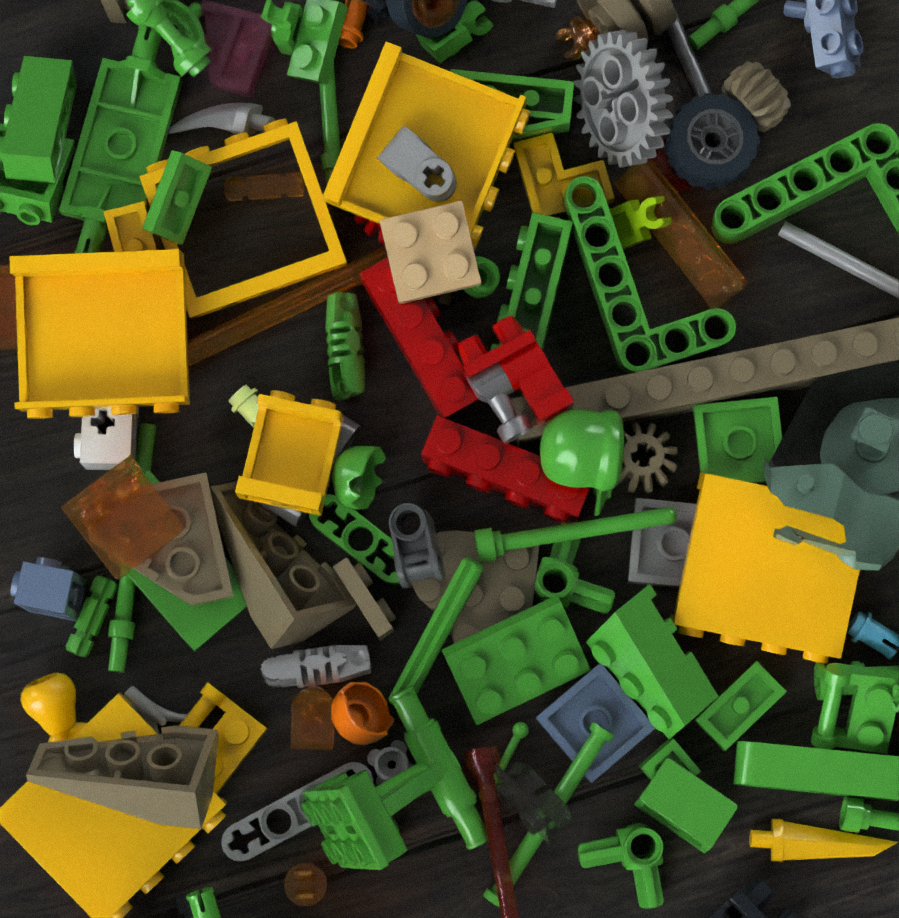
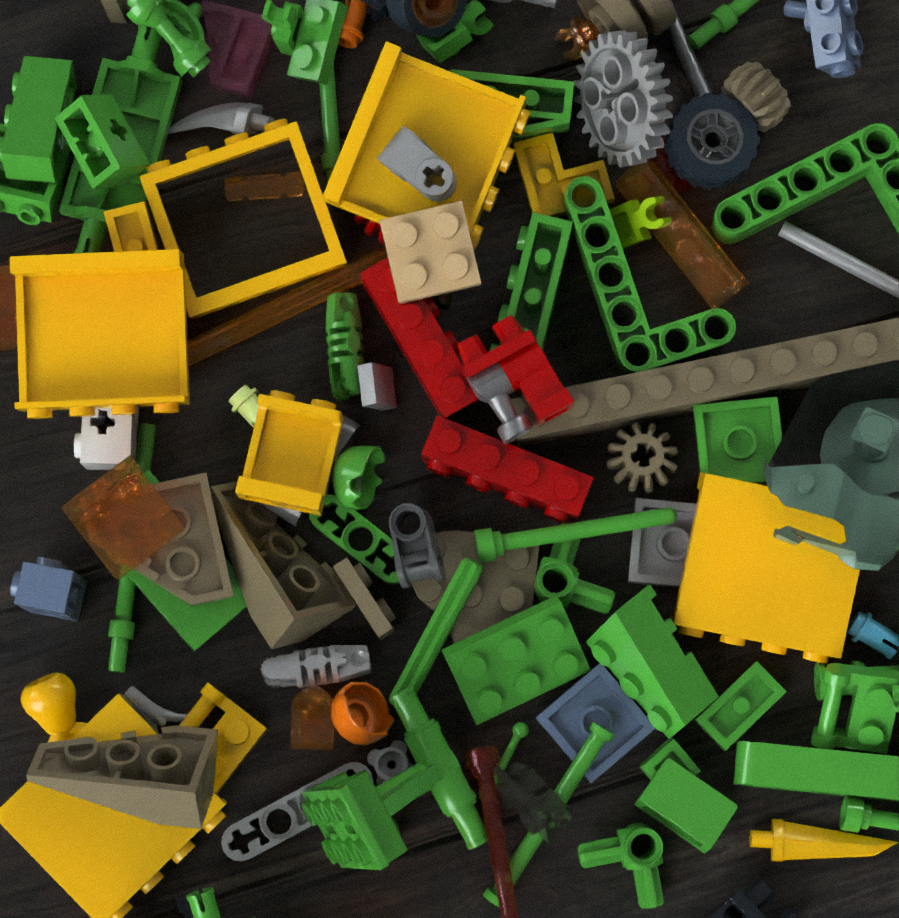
bright green axle [66,576,118,658] -> none
bright green plate [142,150,212,245] -> none
clear orange plate [284,863,327,906] -> none
bright green plate [464,256,500,298] -> none
bright green piece [540,409,624,516] -> none
none -> bright green brick [54,94,150,189]
none -> light grey tile [357,362,397,411]

